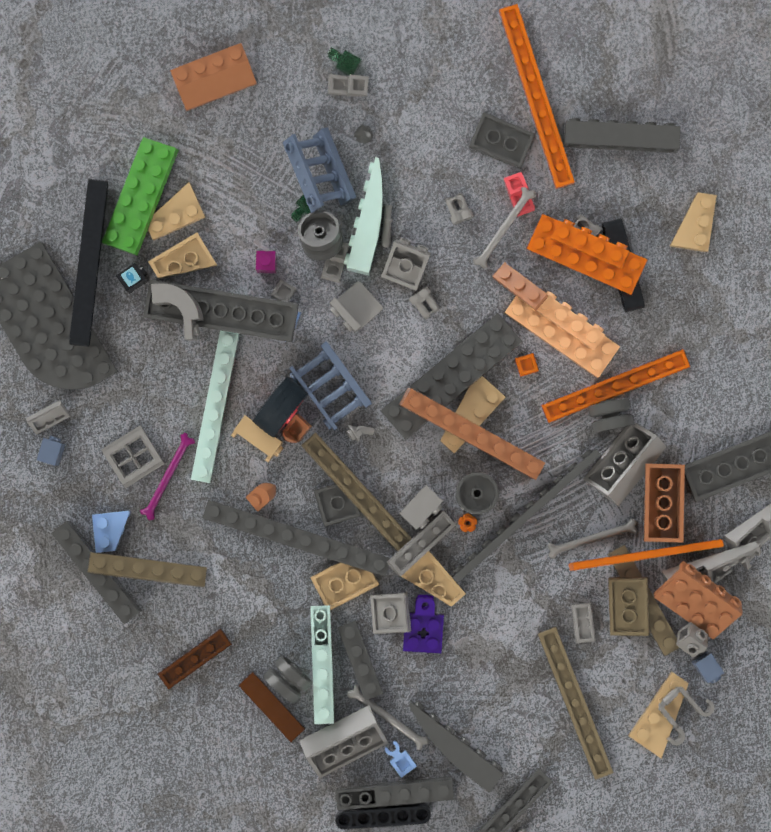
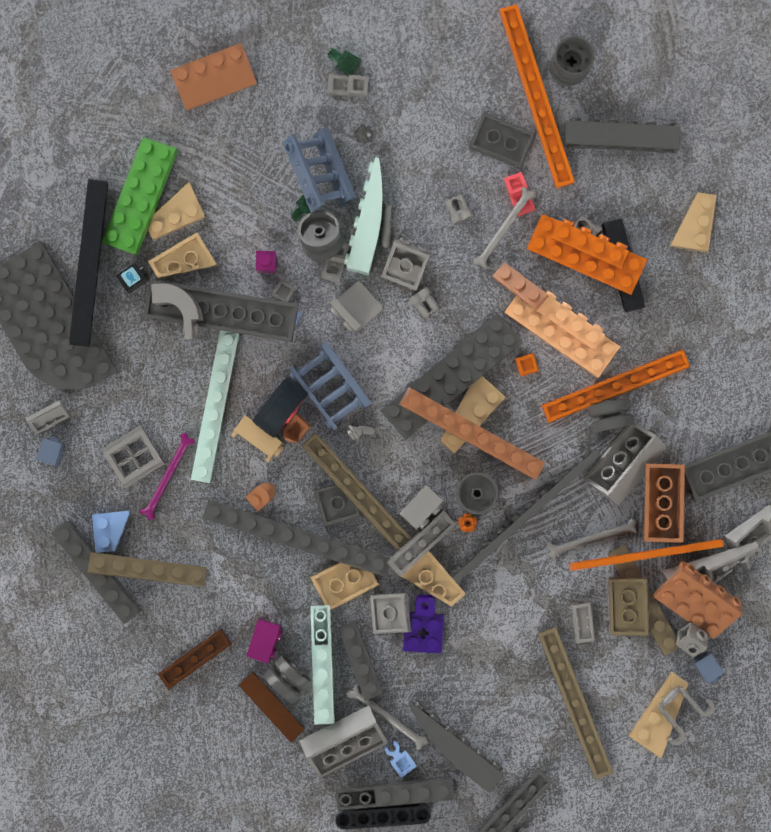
none -> magenta brick [246,618,283,664]
none -> dark grey wheel [549,36,594,86]

